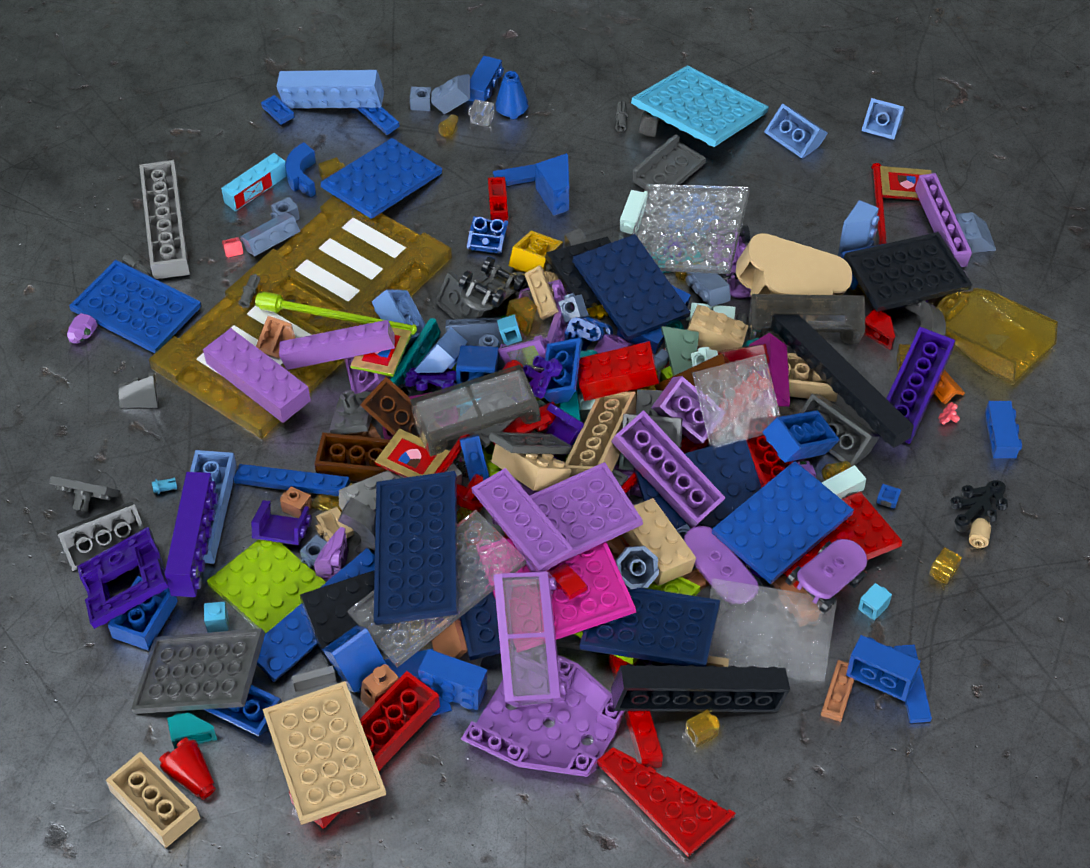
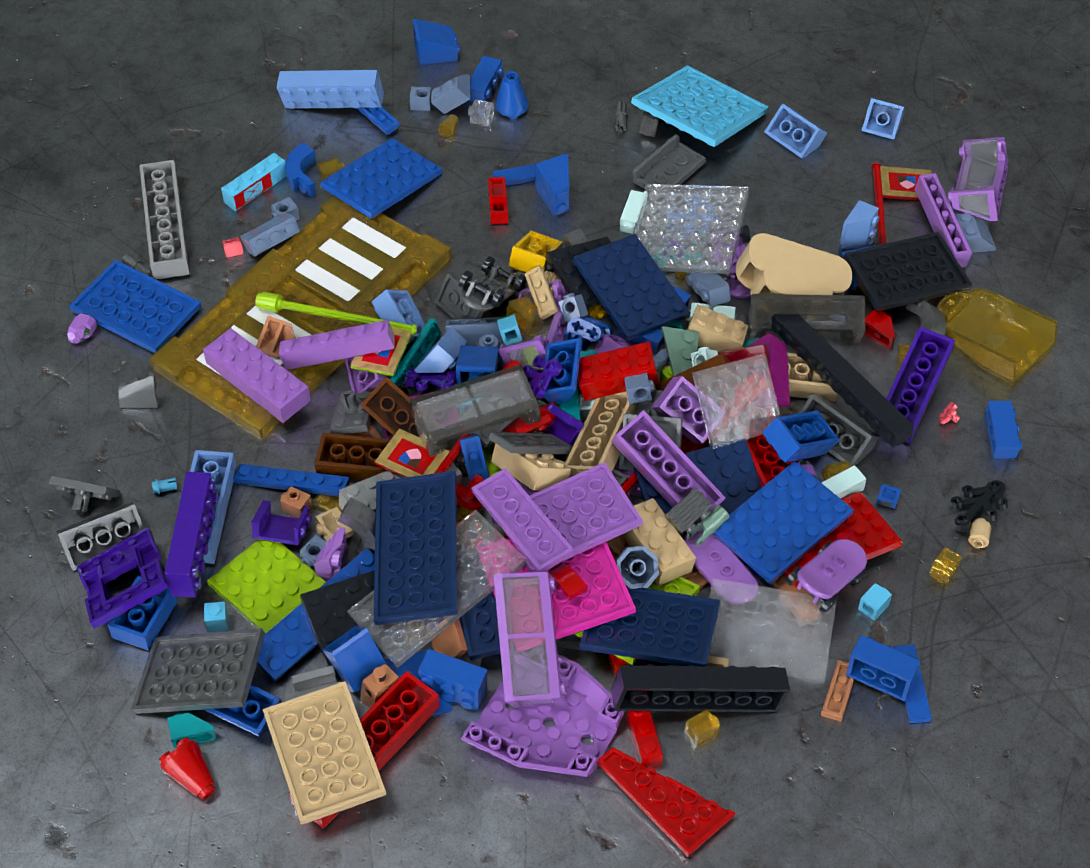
tan brick [106,751,200,848] -> none
dark grey axle [238,274,261,308] -> none
blue plate [261,95,294,125] -> none
blue slope [467,216,509,253] -> none
orange panel [934,369,965,404] -> none
none -> blue slope [413,19,460,66]
none -> sand blue brick [624,373,654,404]
none -> dark grey brick [665,487,713,534]
none -> sand green piece [686,504,730,547]
none -> windscreen [948,137,1009,221]

